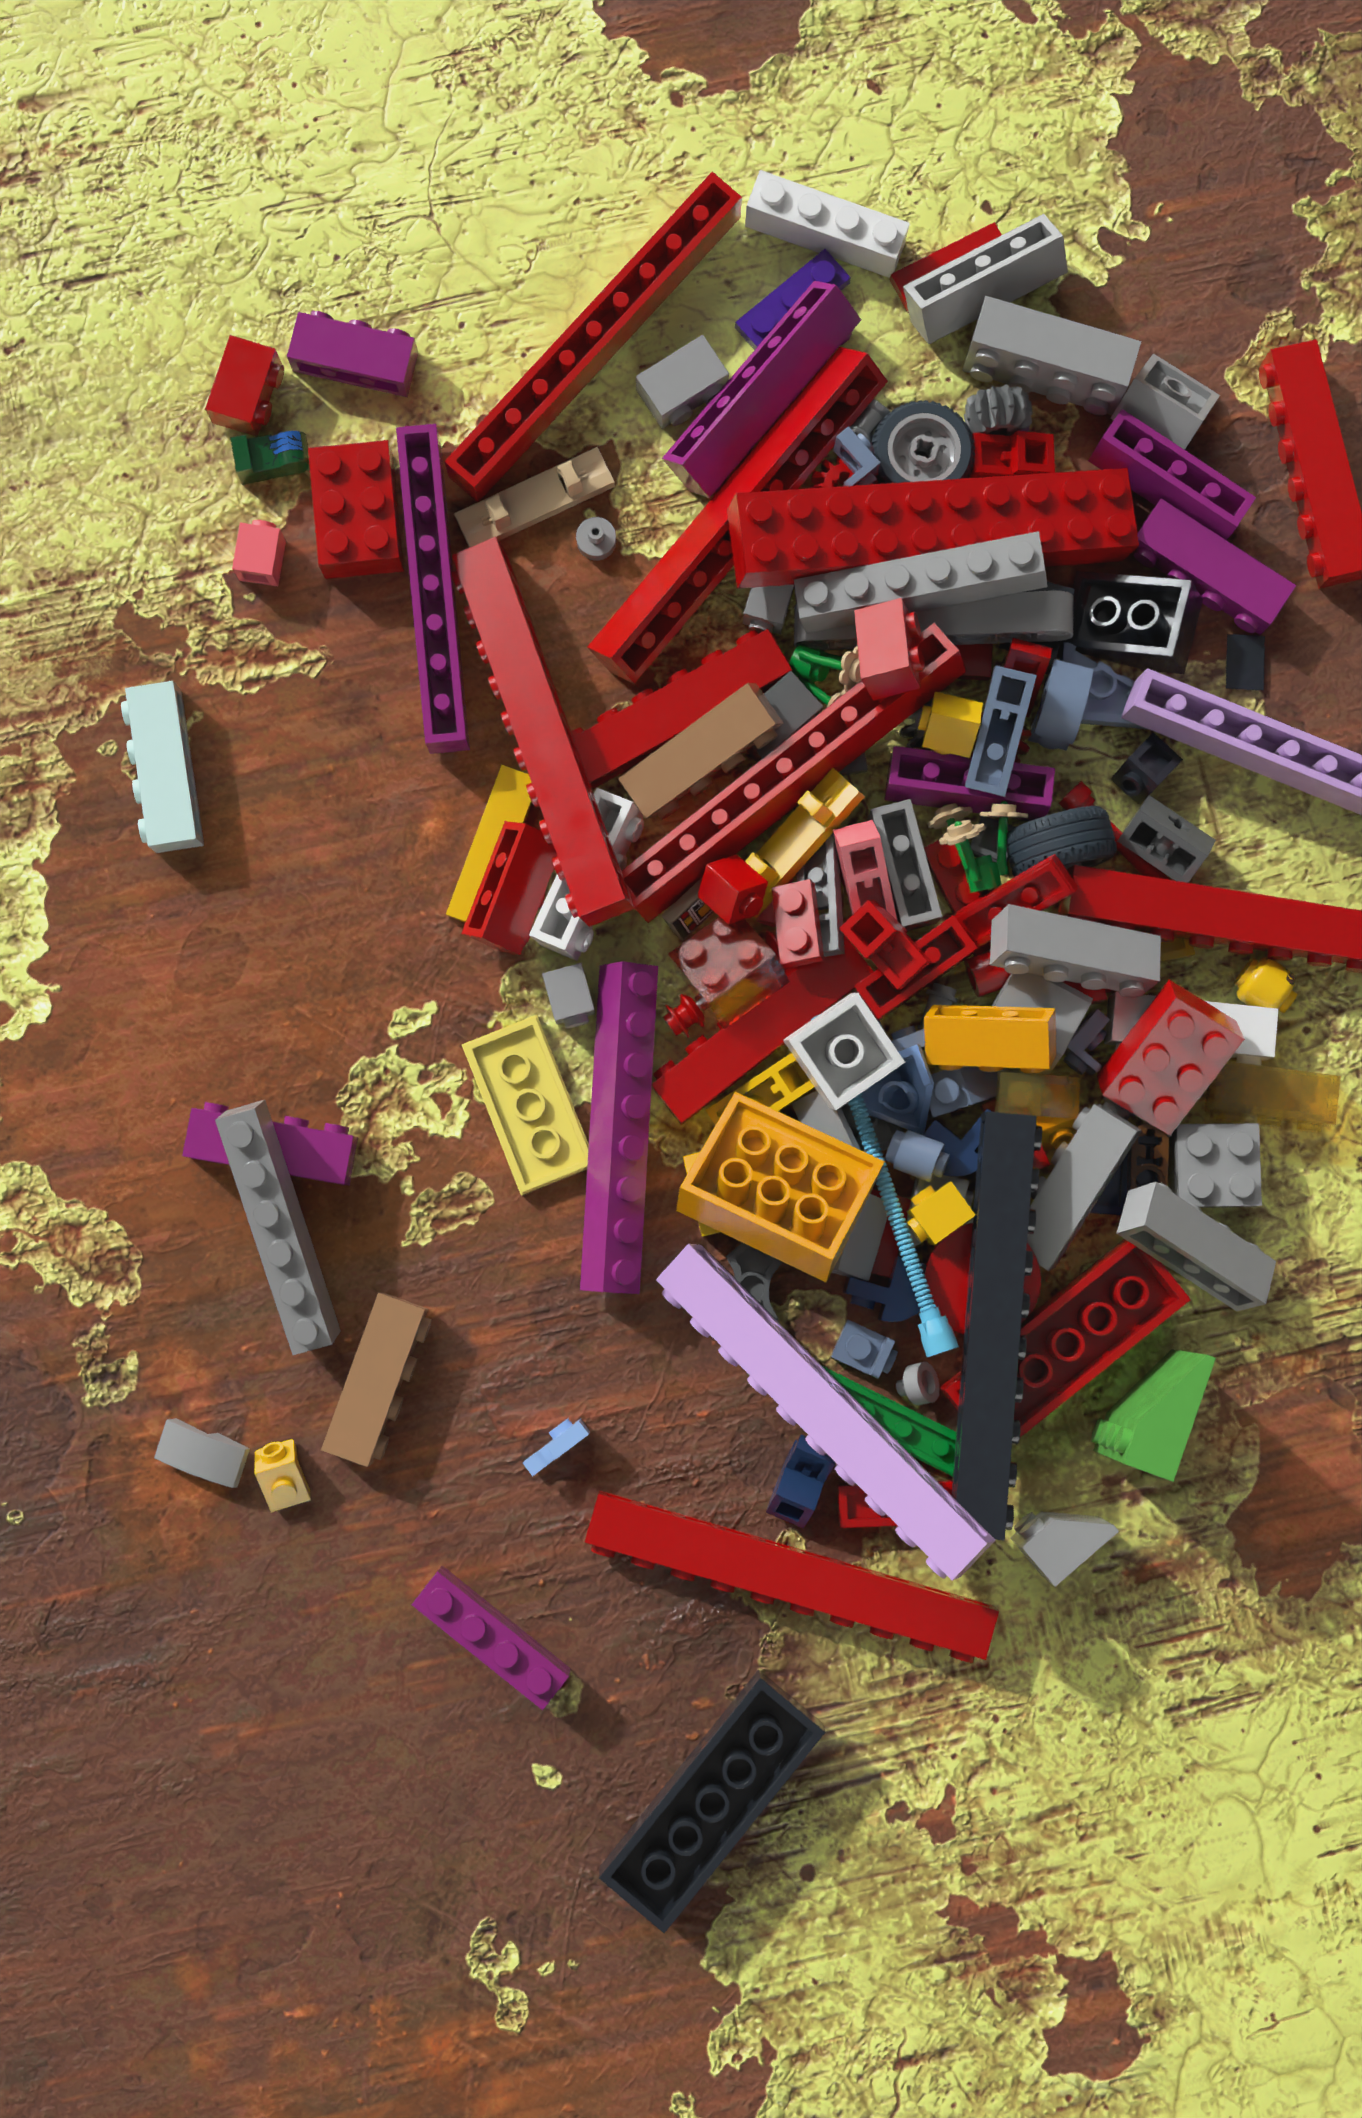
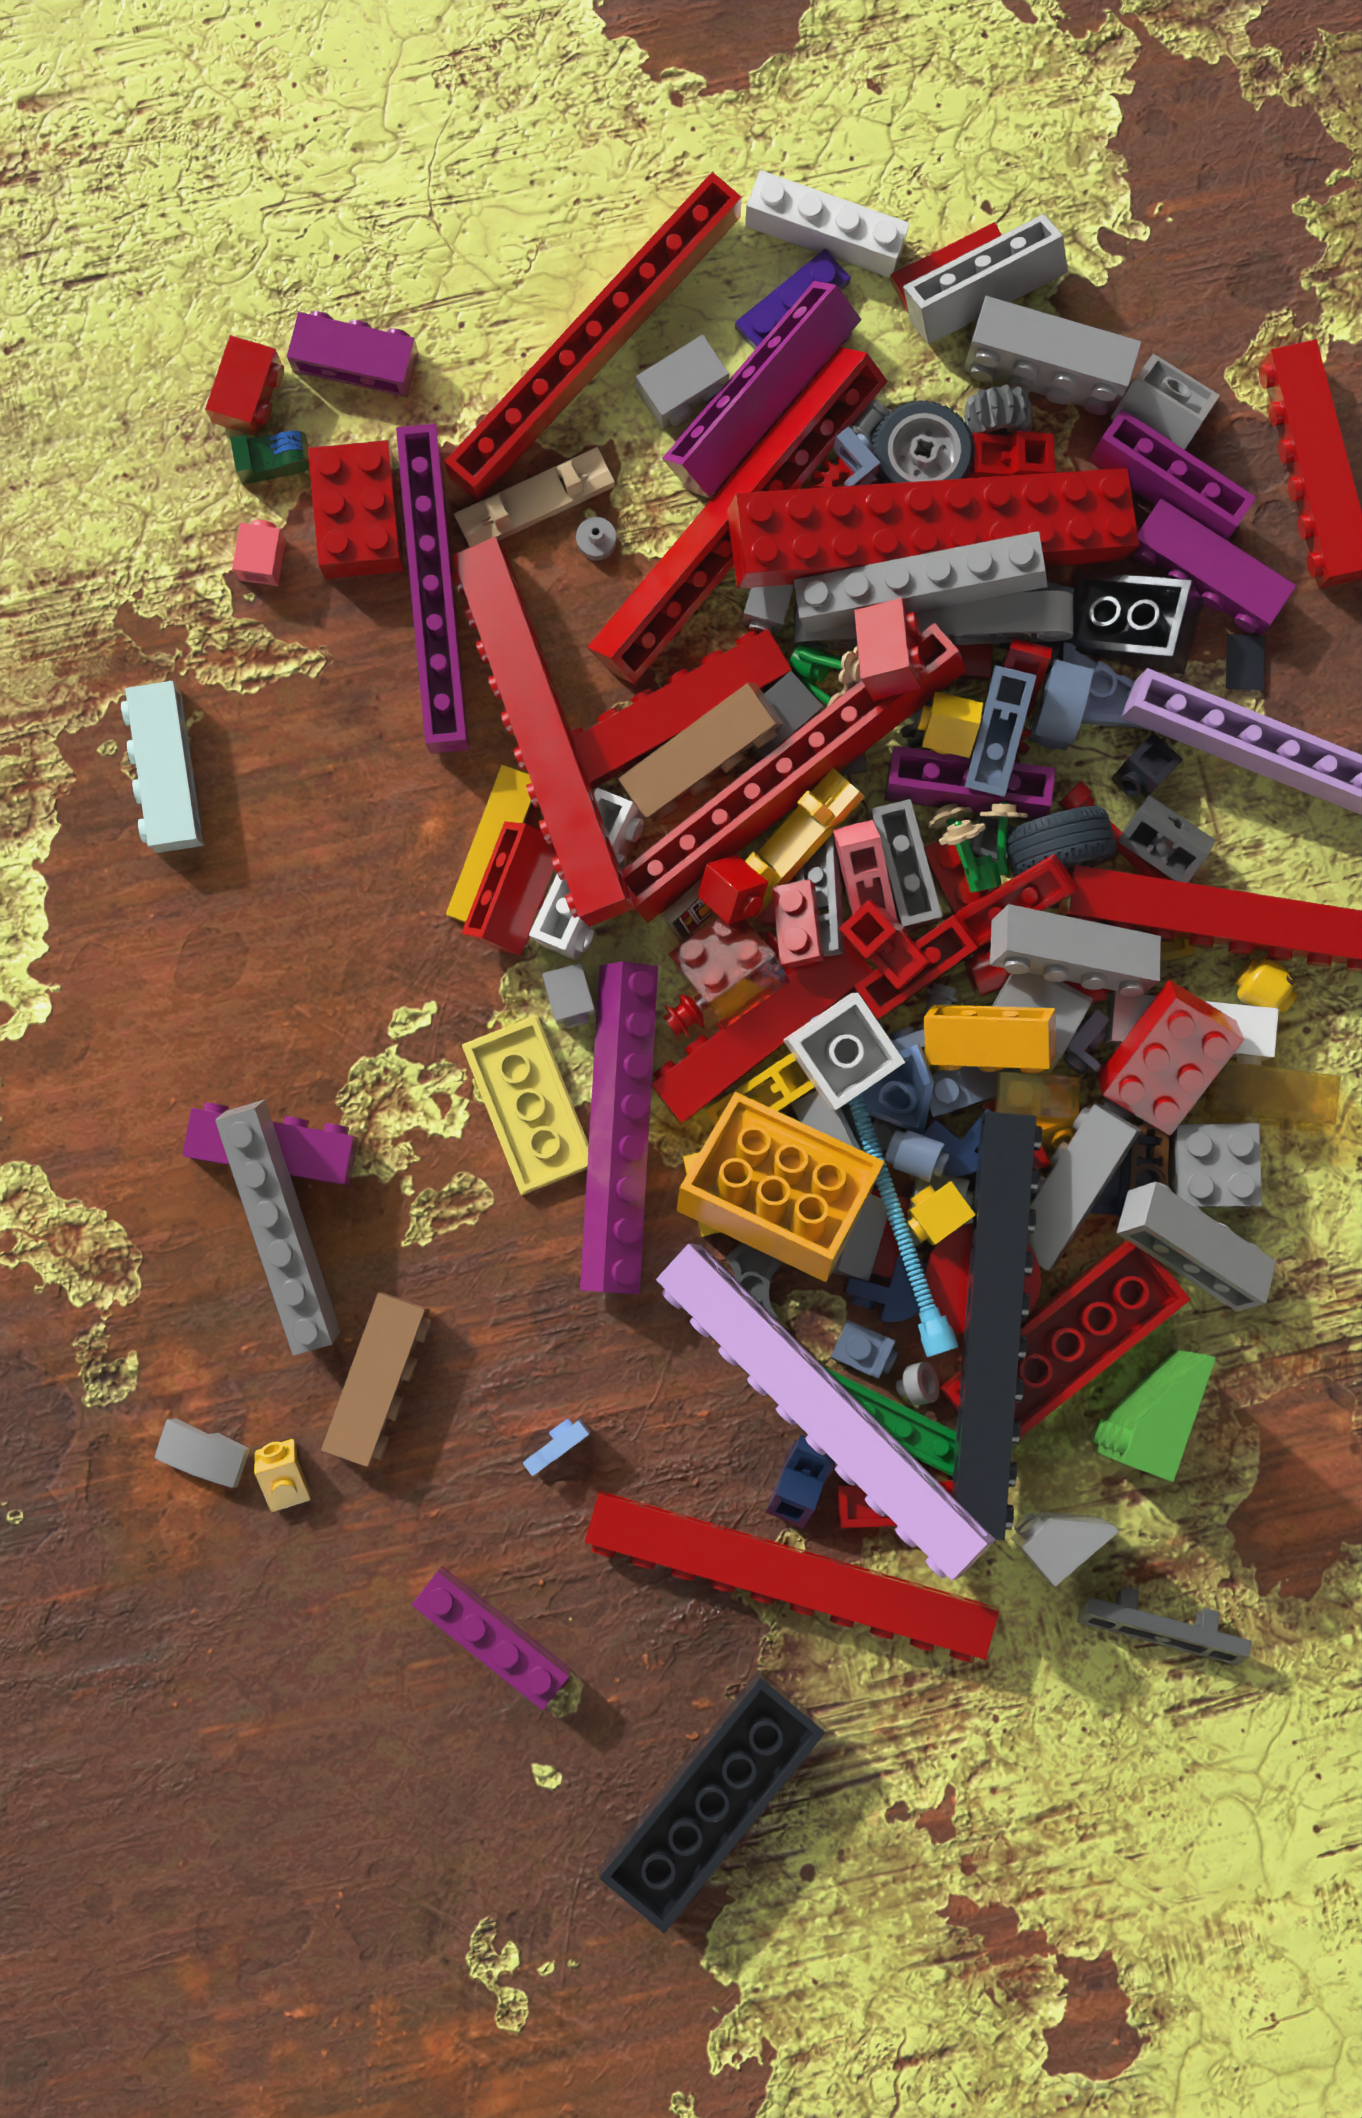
none -> dark grey hinge [1077,1586,1252,1665]

